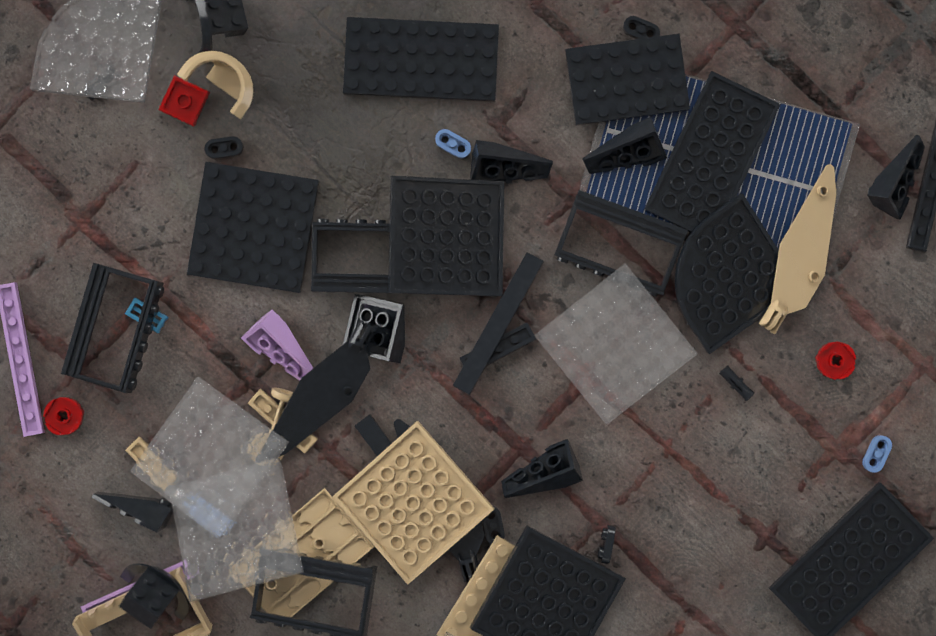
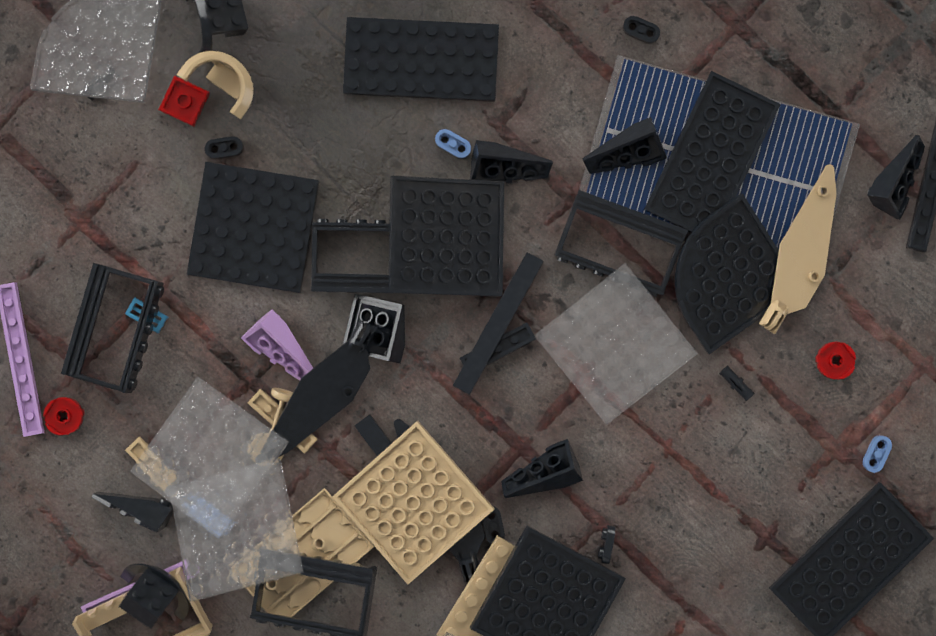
black plate [565,33,690,126] -> none

